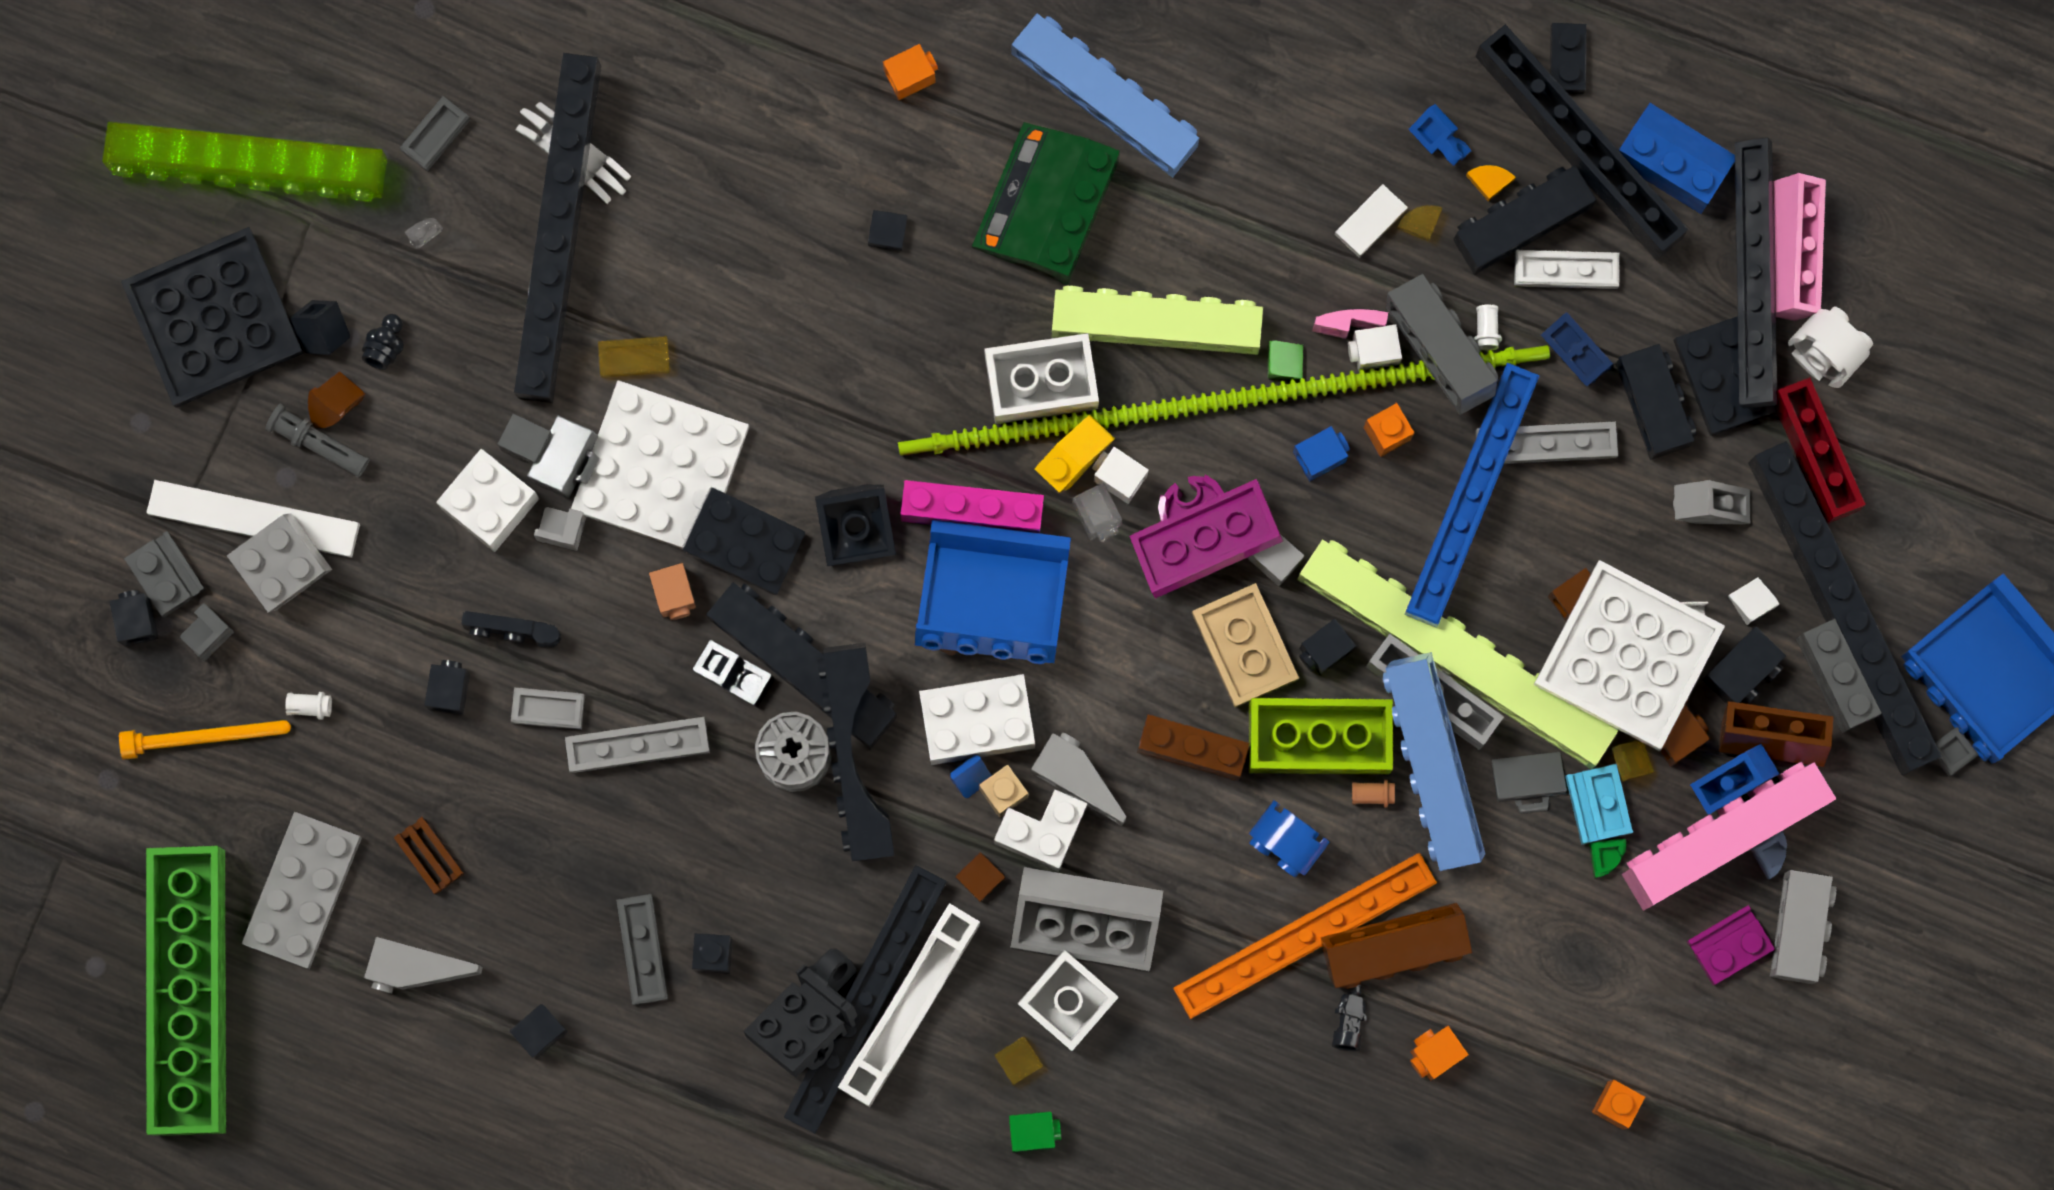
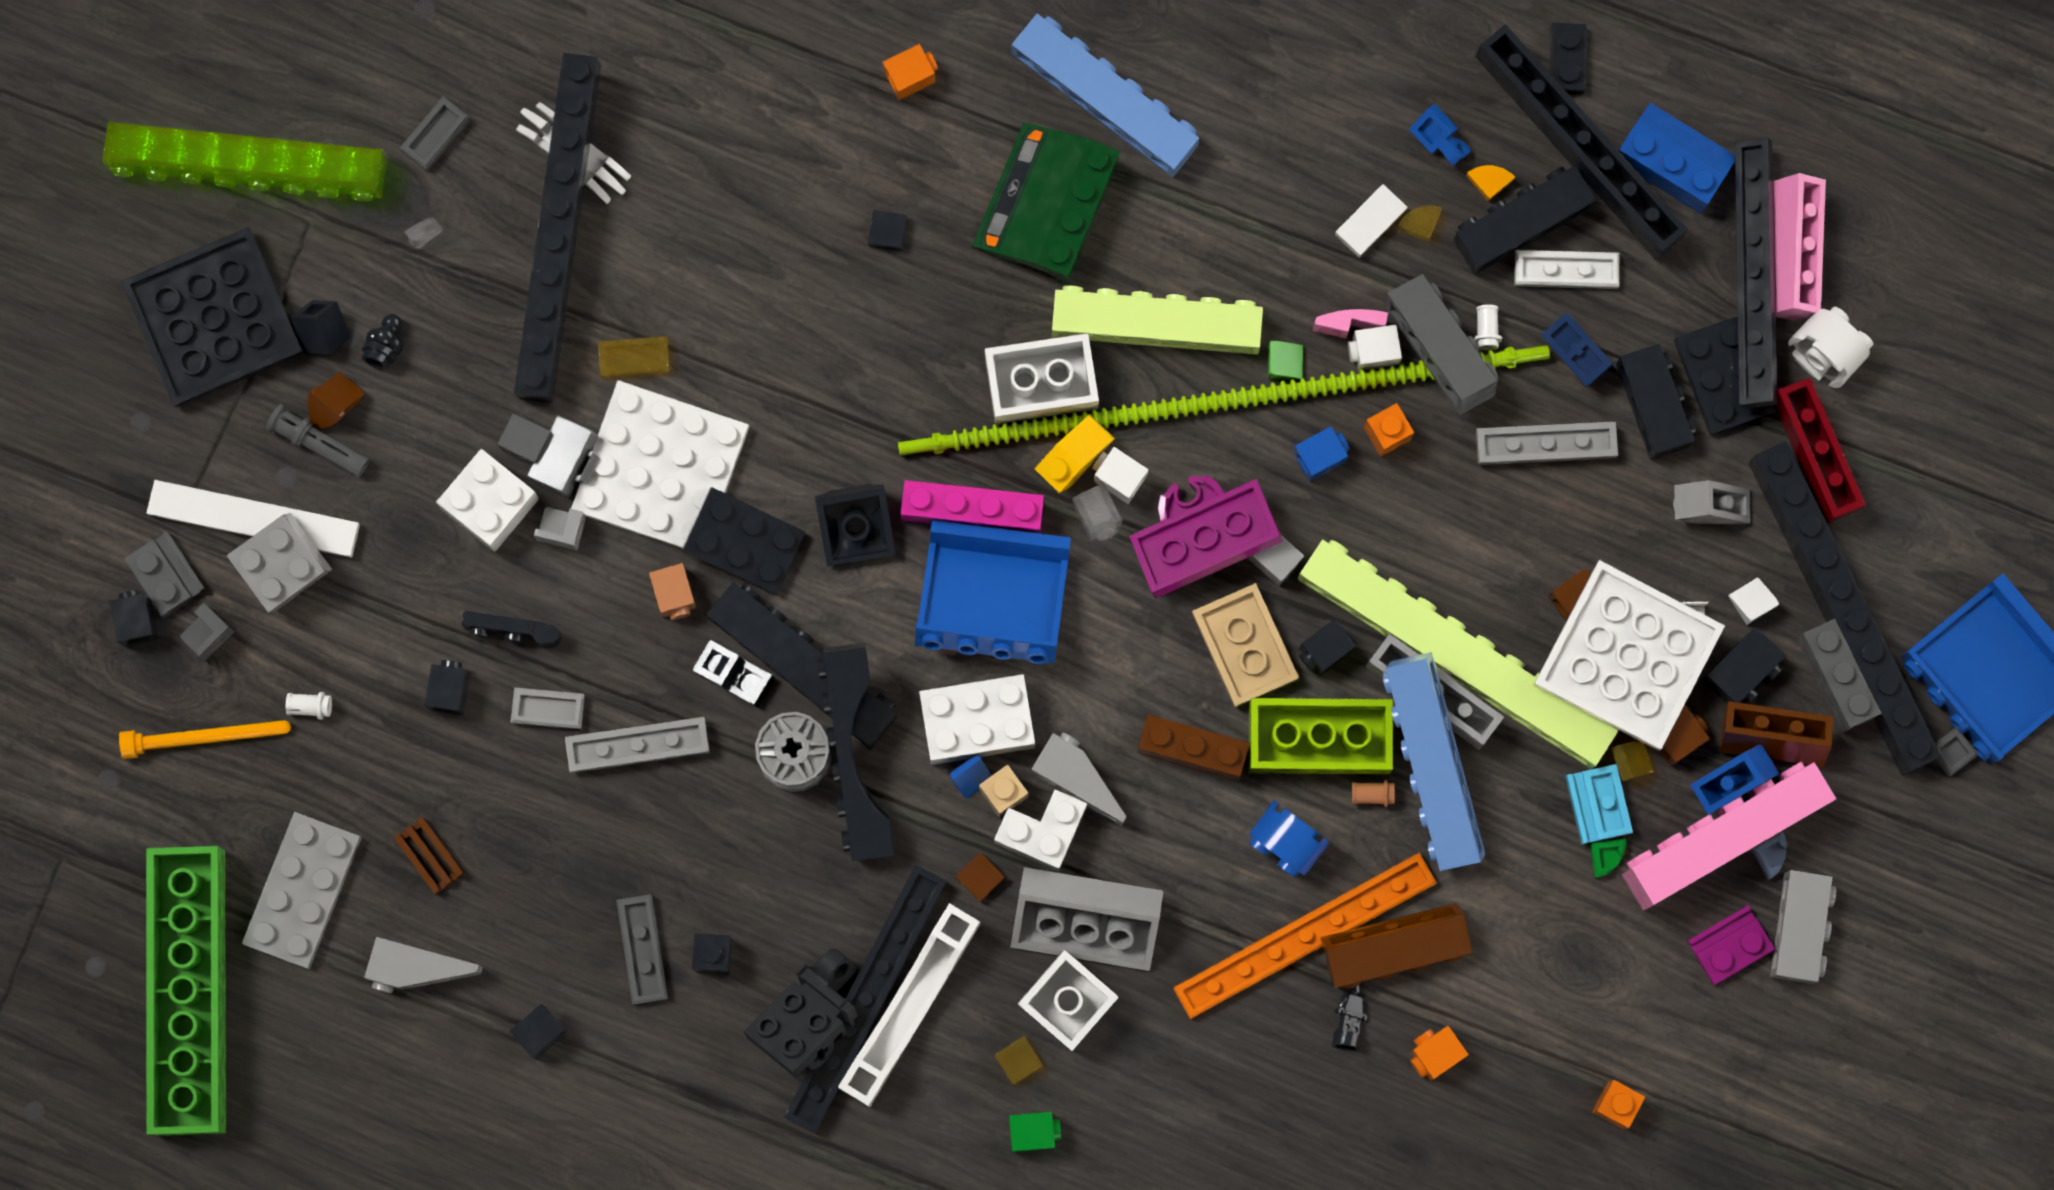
blue tile [1404,363,1540,628] -> none
dark grey piece [1491,752,1567,814] -> none

